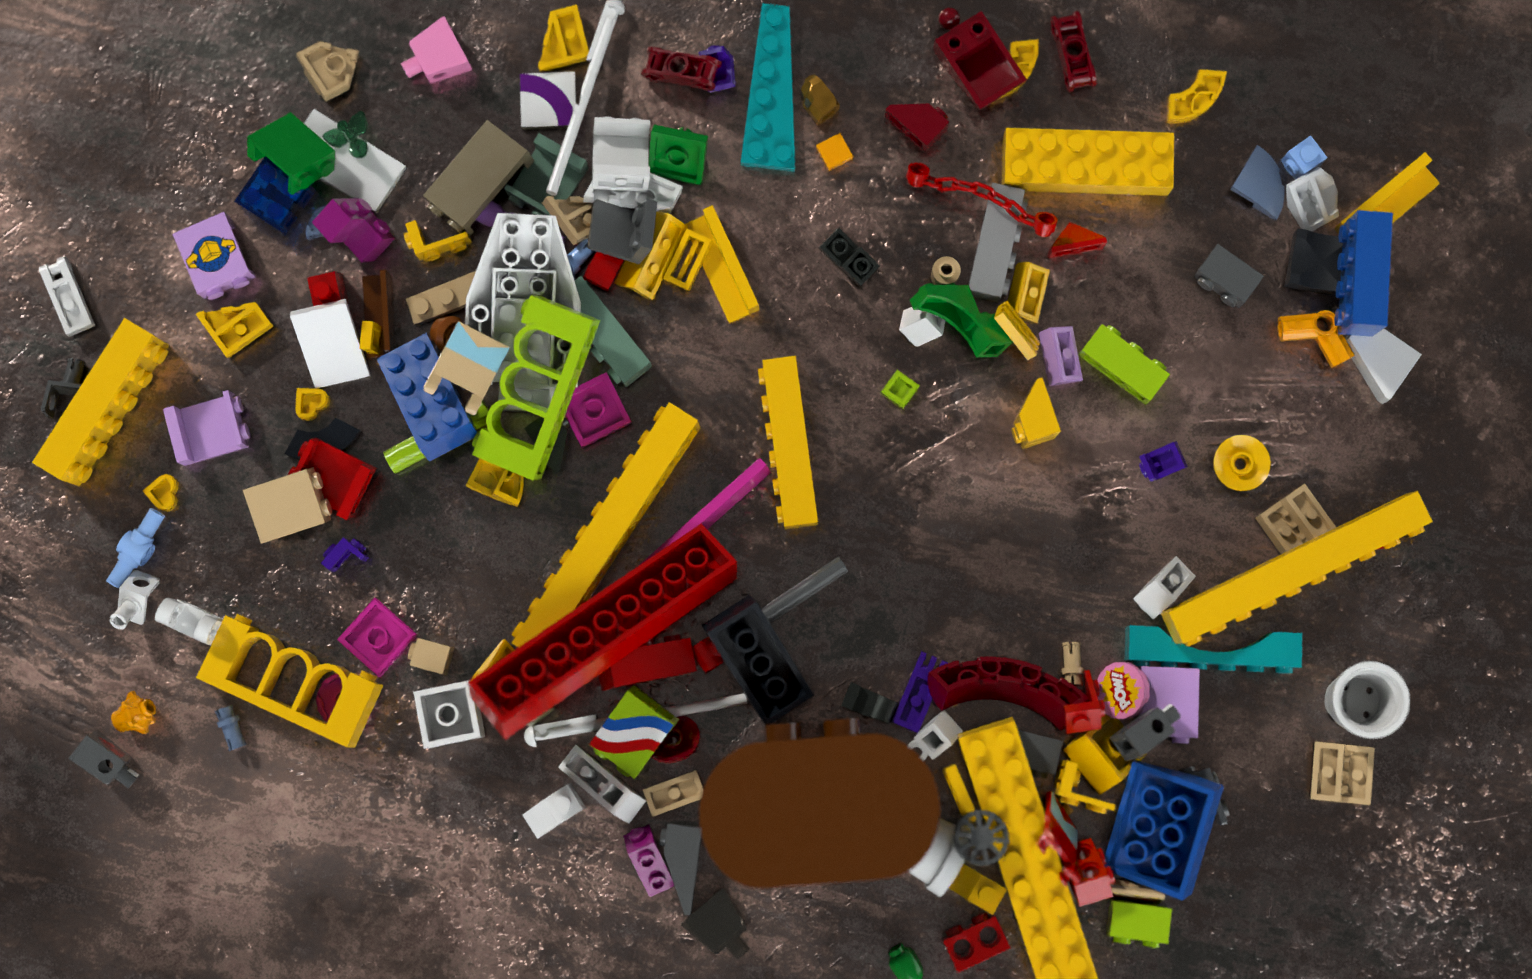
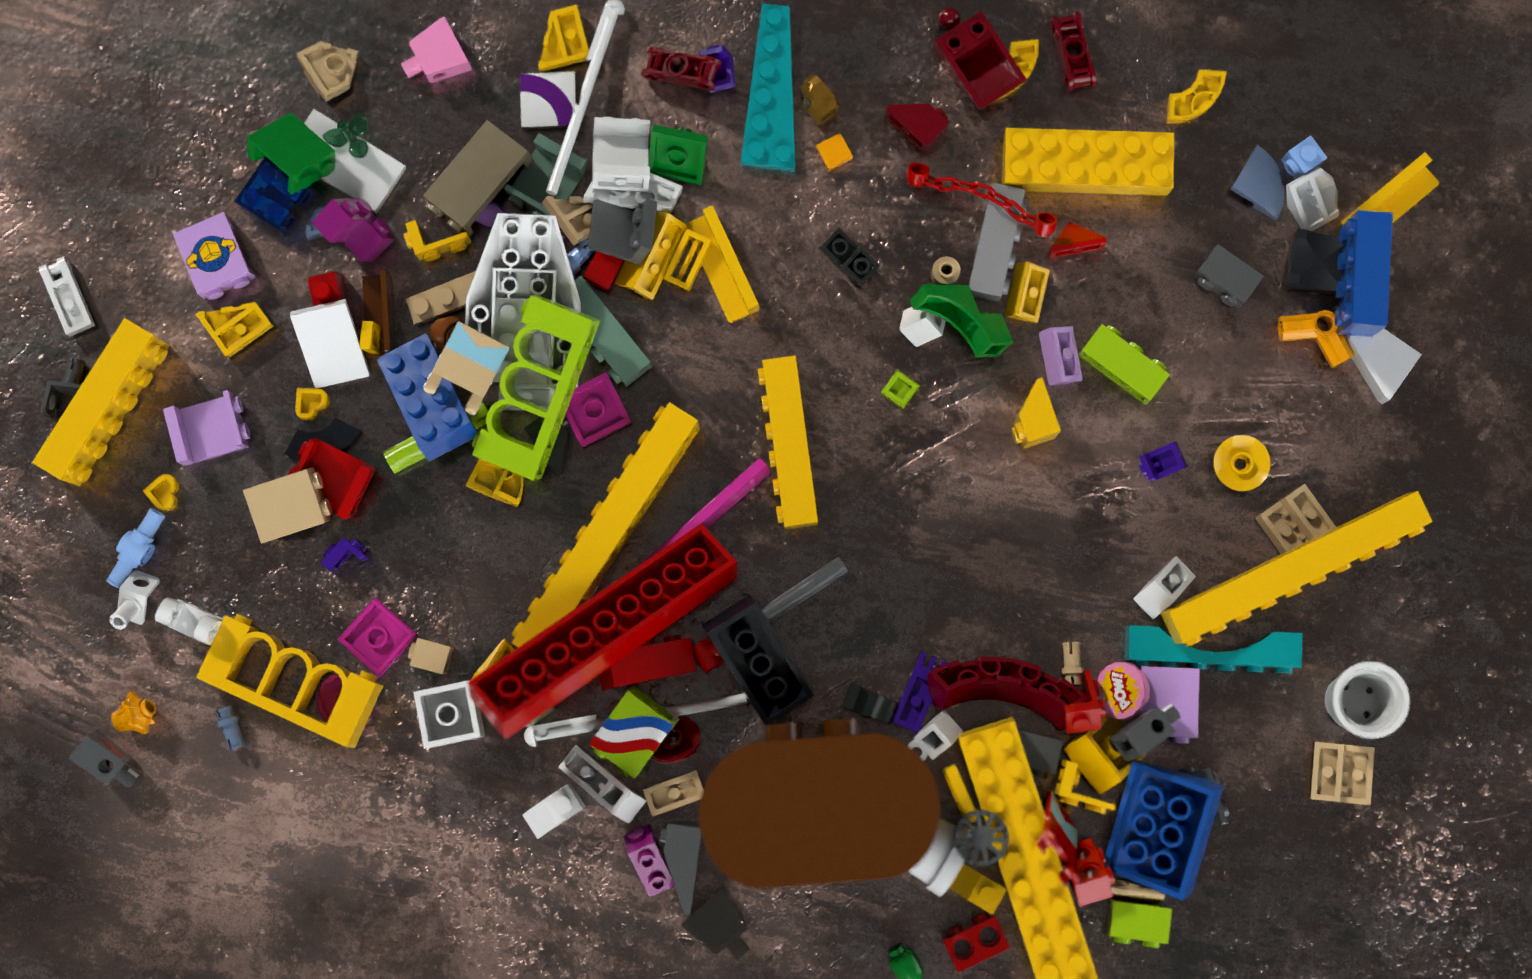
yellow tile [994,301,1041,360] -> none

